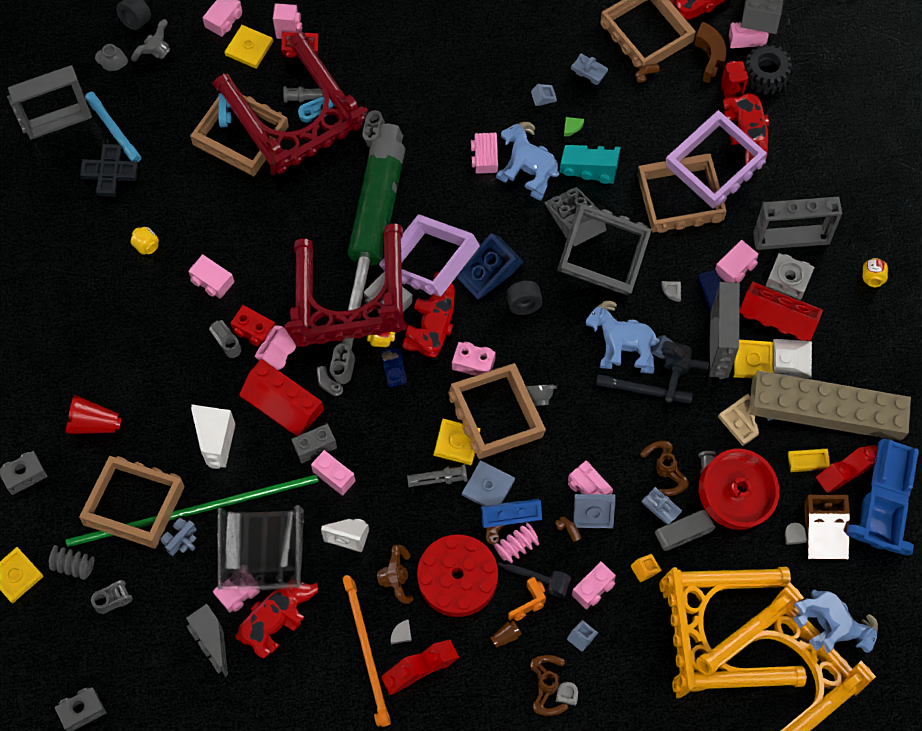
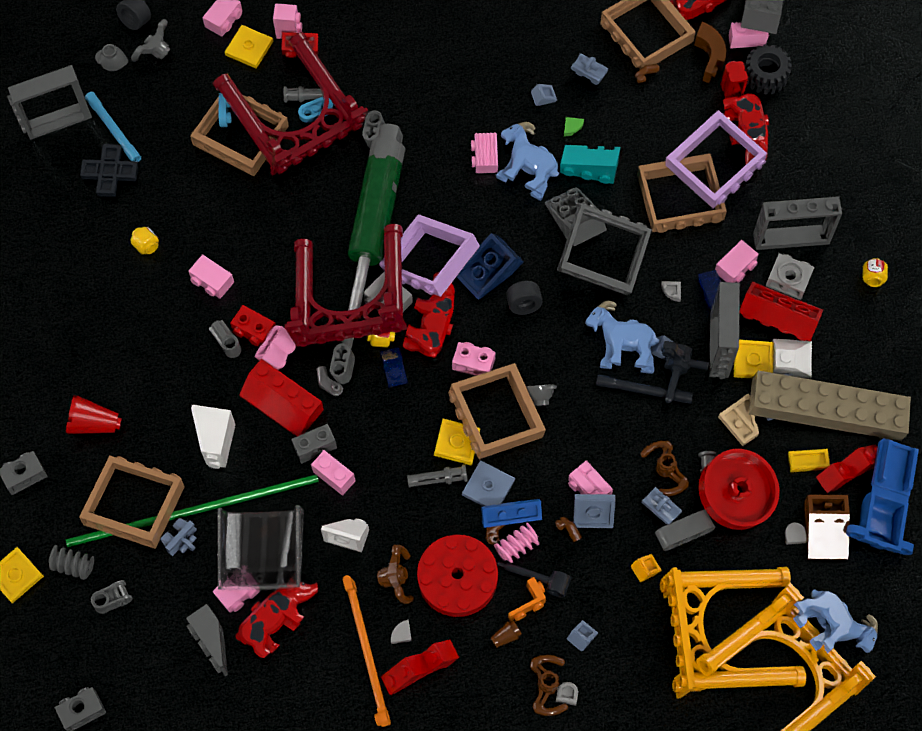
bright pink brick [572,562,616,609] -> none

